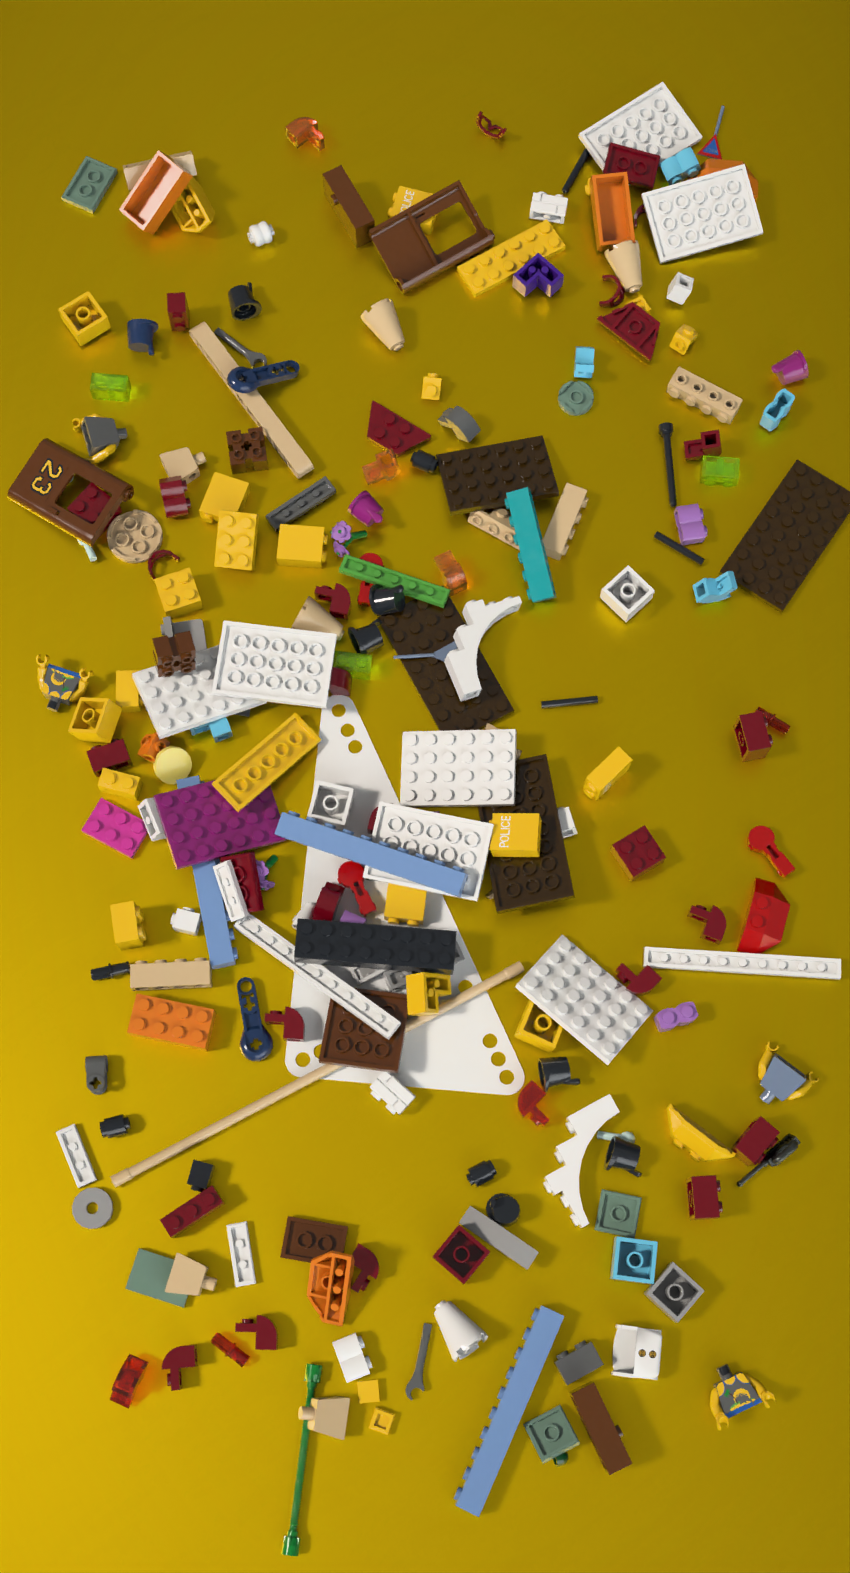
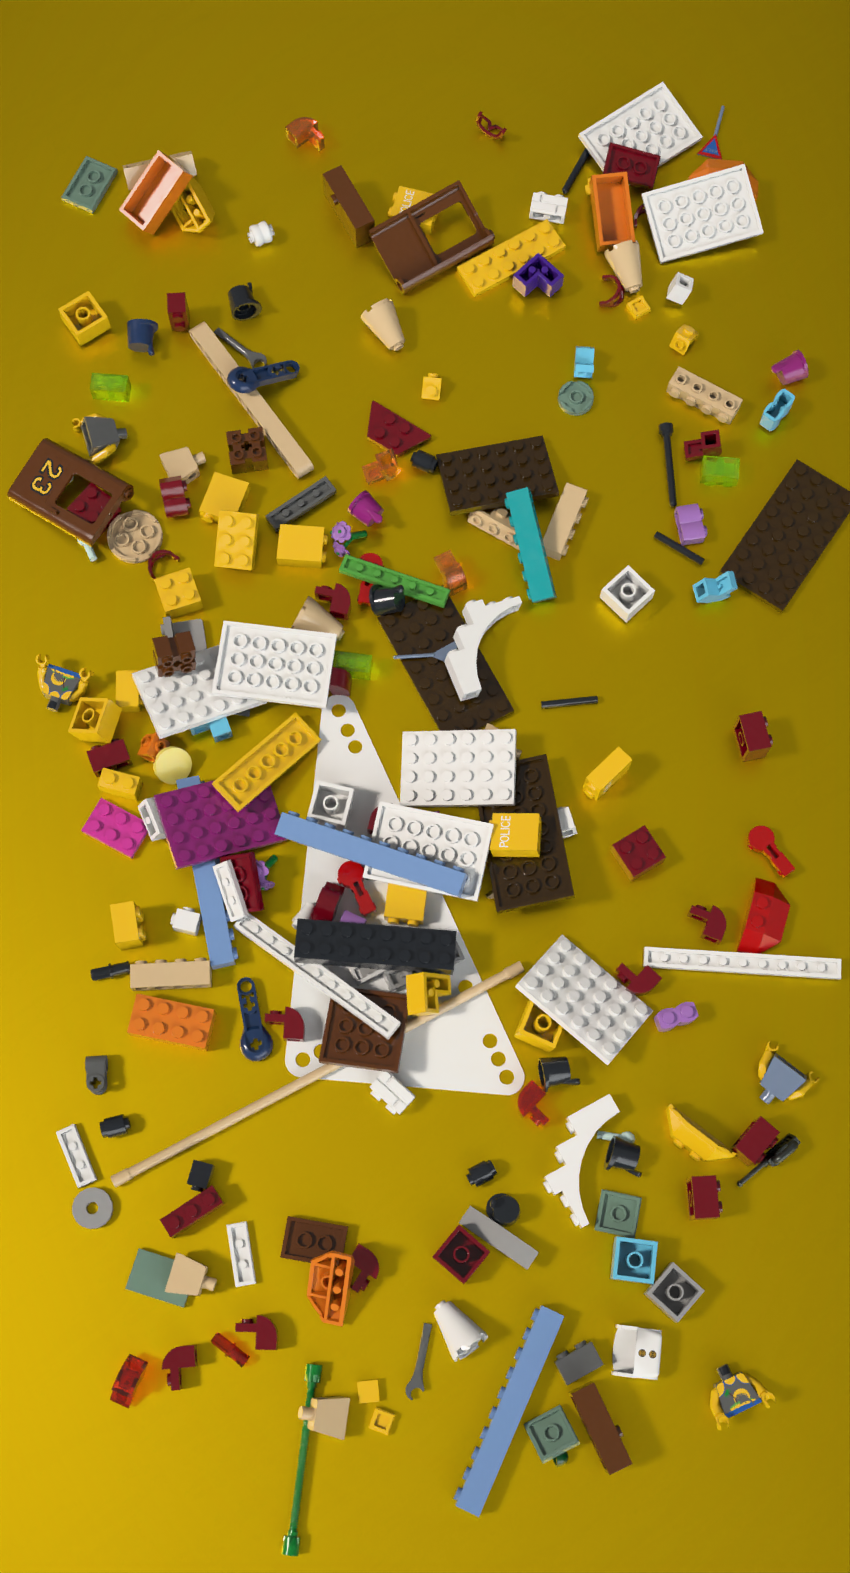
white brick [332,1333,373,1383] -> none
black hat [348,619,384,657] -> none
dark grey brick [438,406,481,443] -> none
dark red wing [597,302,660,362] -> none
medium azure brick [659,147,701,186] -> none
clear red axle [755,706,790,734] -> none

